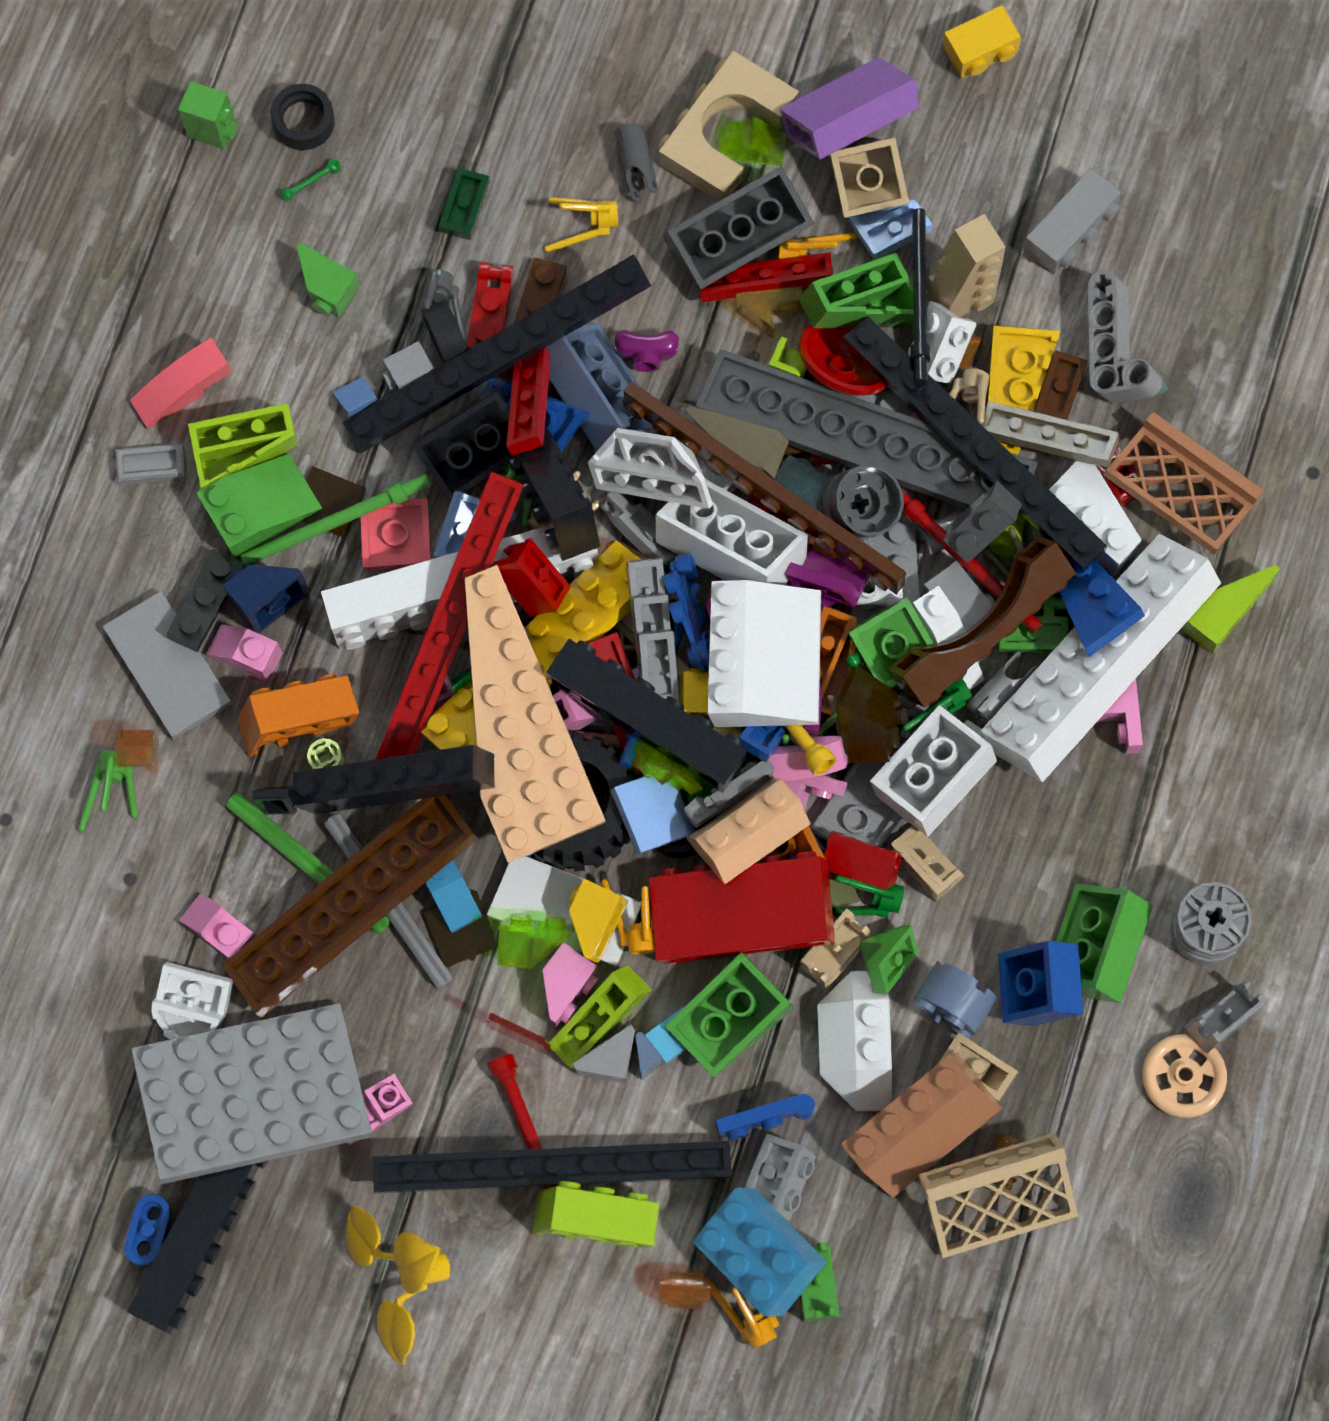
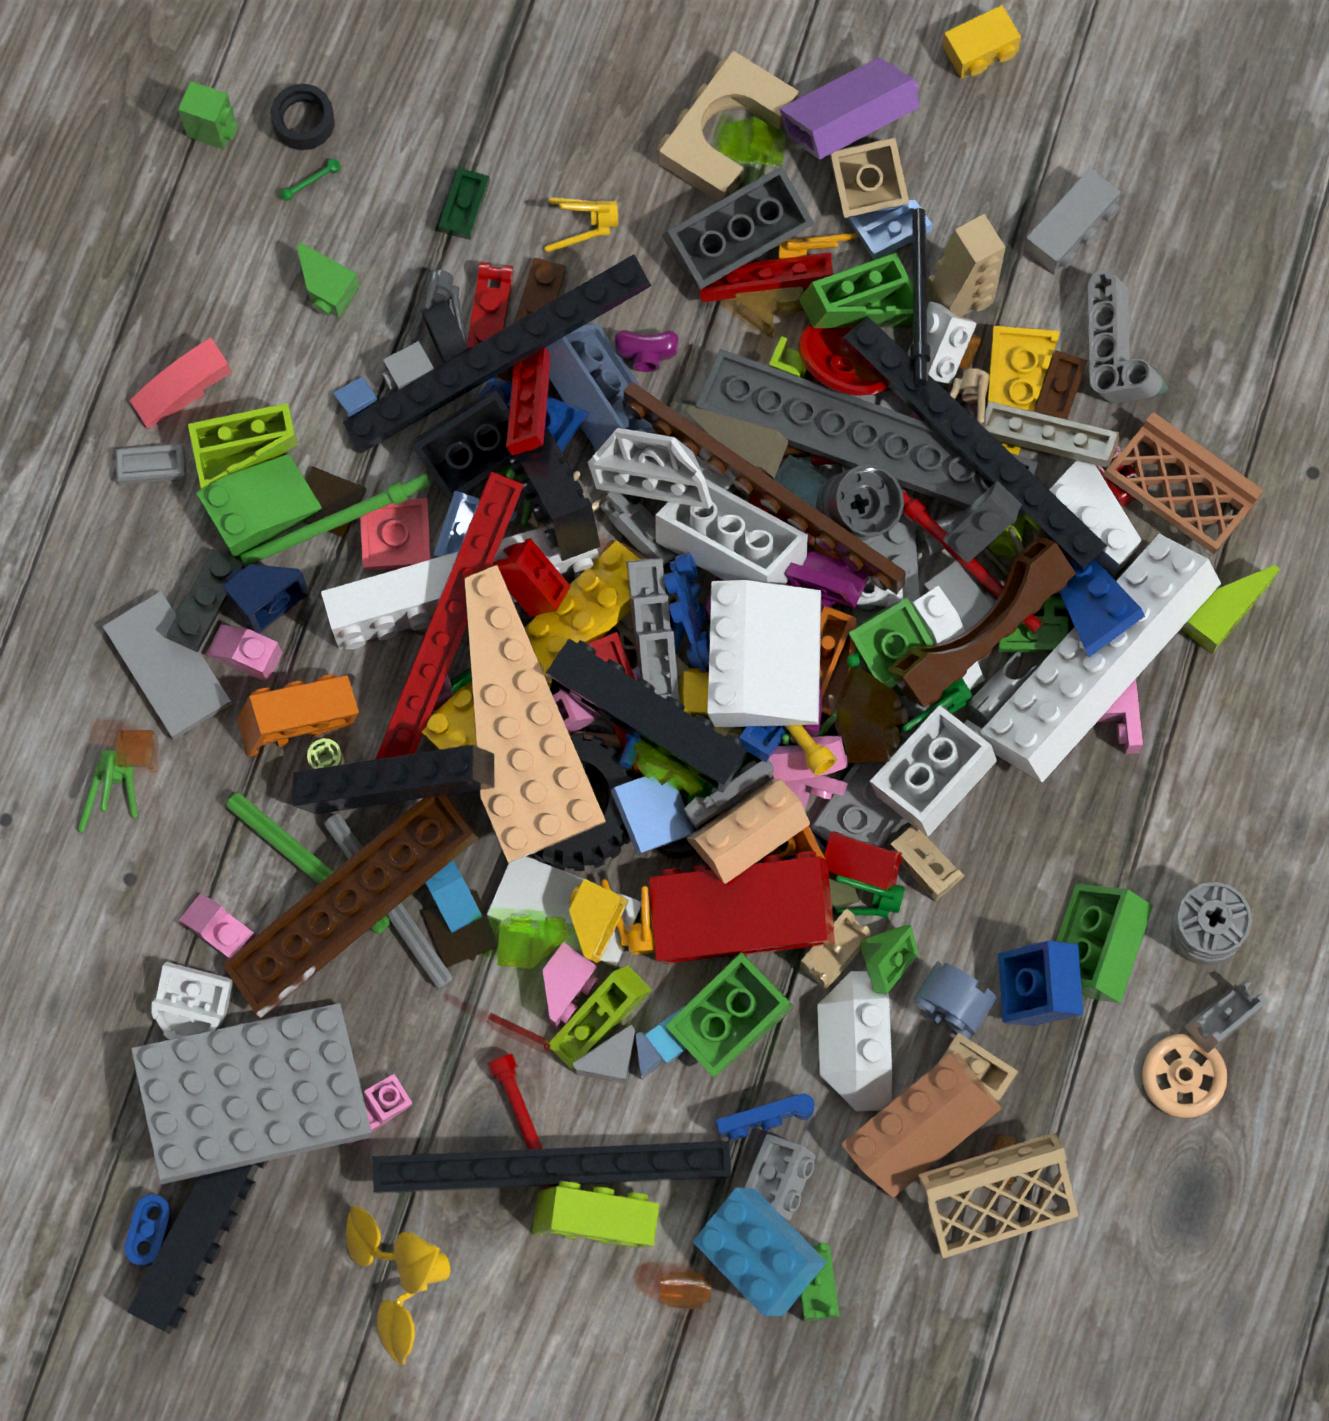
black slope [253,786,297,815] -> none
dark grey piece [615,123,658,202] -> none
light orange plant [704,1278,779,1349] -> none

